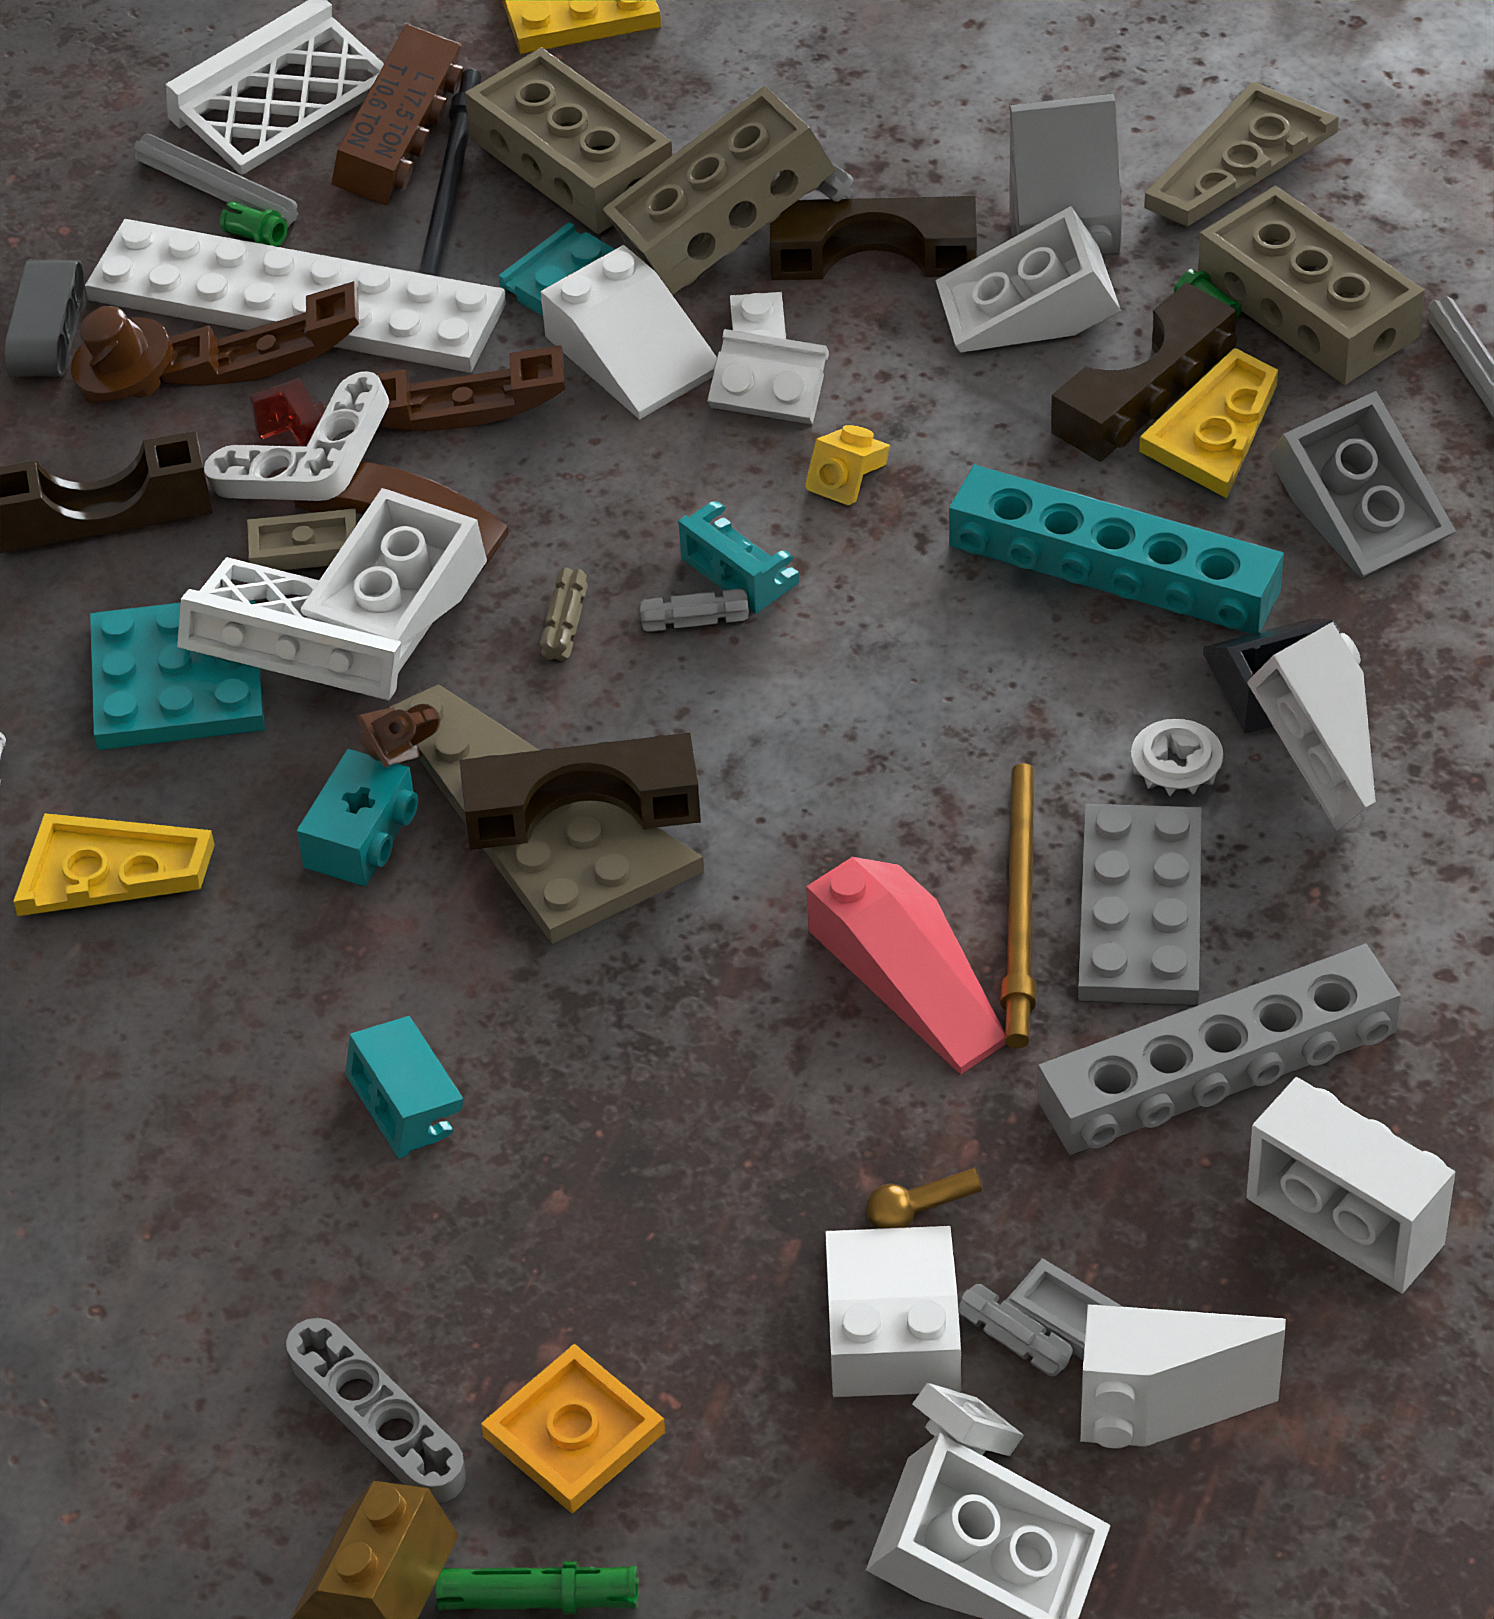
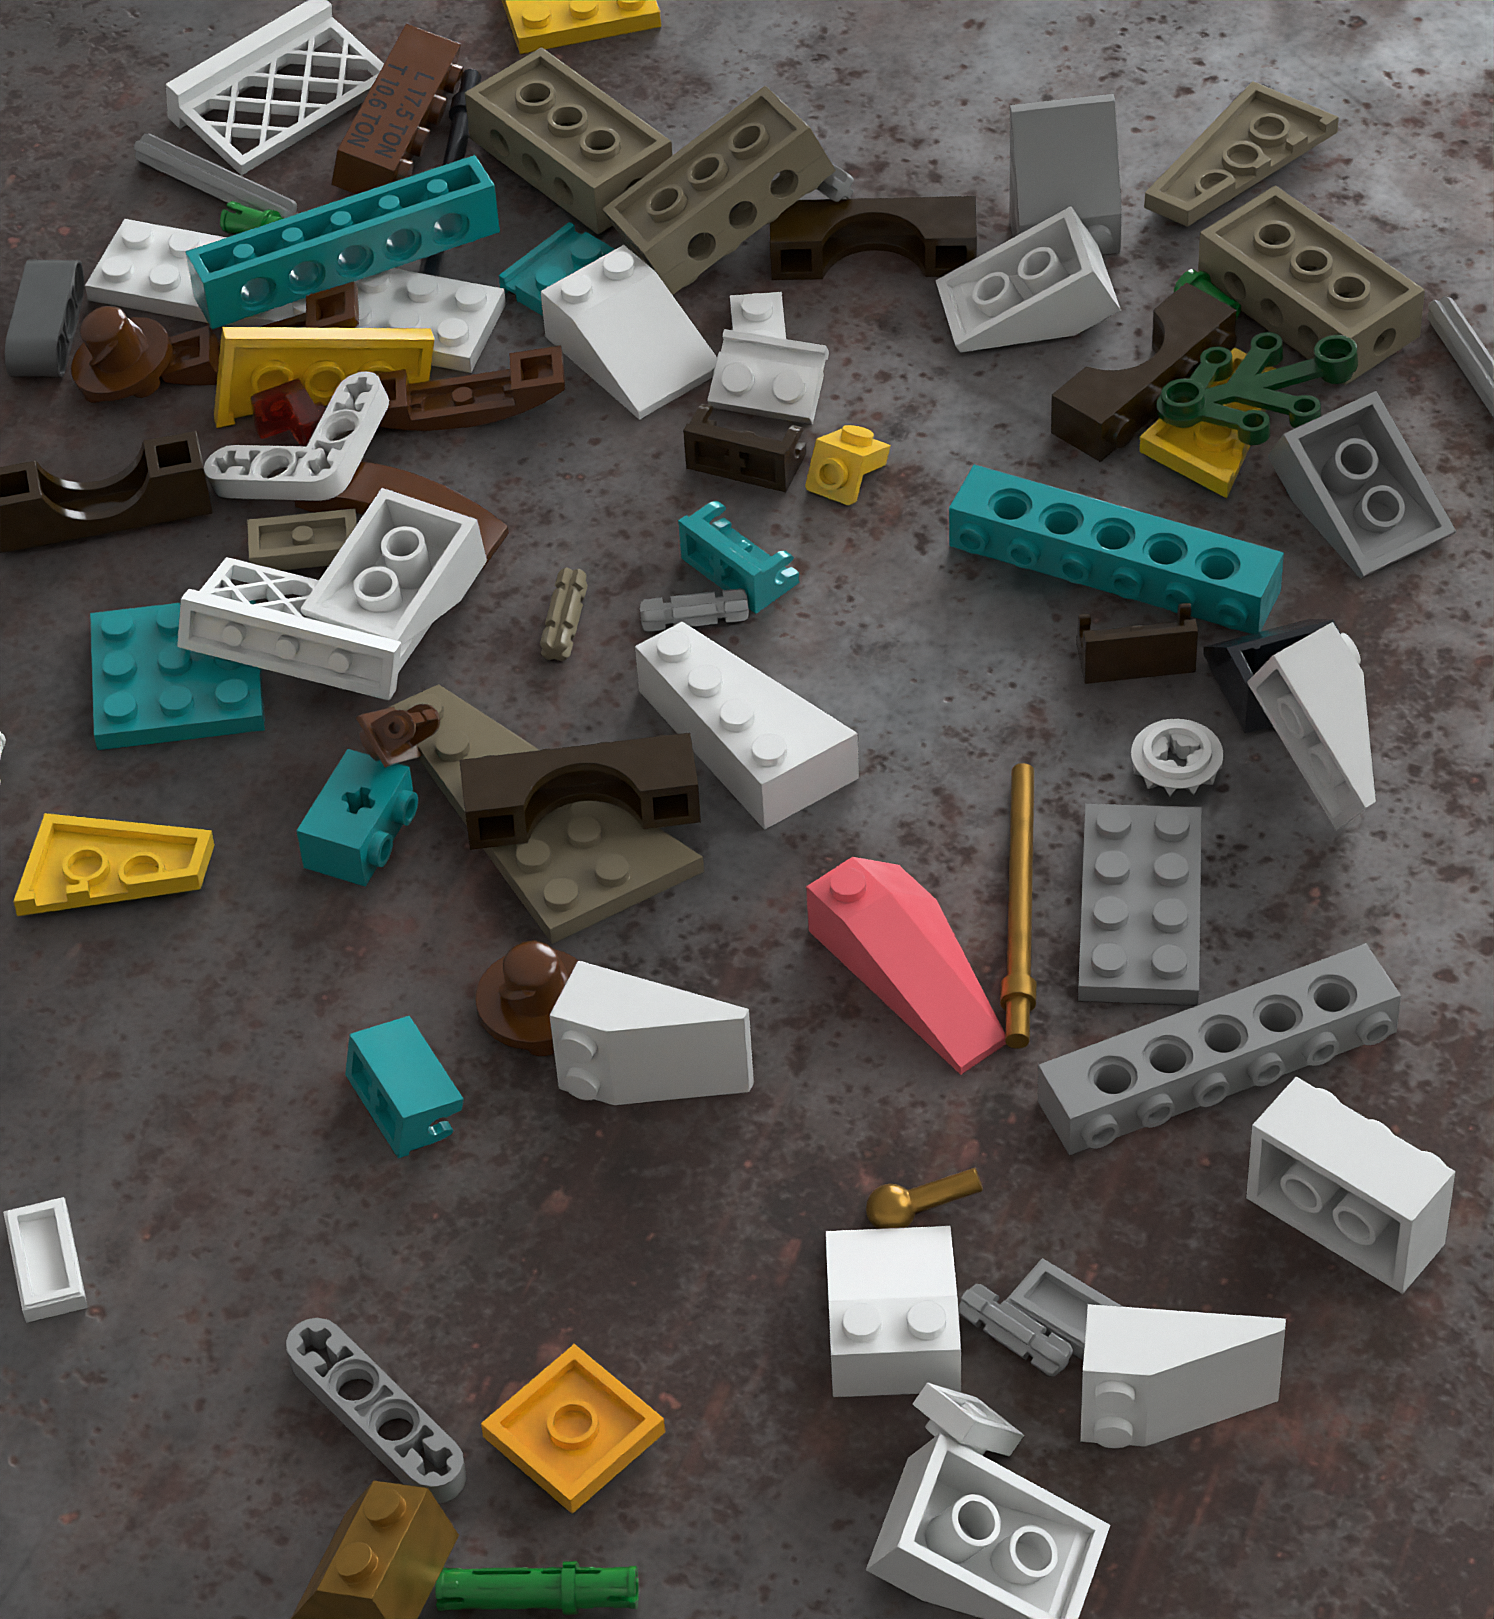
none -> white tile [3,1197,88,1323]
none -> teal brick [185,155,500,329]
none -> yellow wing [214,327,434,428]
none -> reddish brown plate [476,940,579,1056]
none -> white slope [550,961,754,1105]
none -> white wedge [635,622,859,830]
none -> dark brown hinge [683,404,807,493]
none -> dark brown hinge [1076,603,1198,684]
none -> dark green plant [1157,332,1358,445]

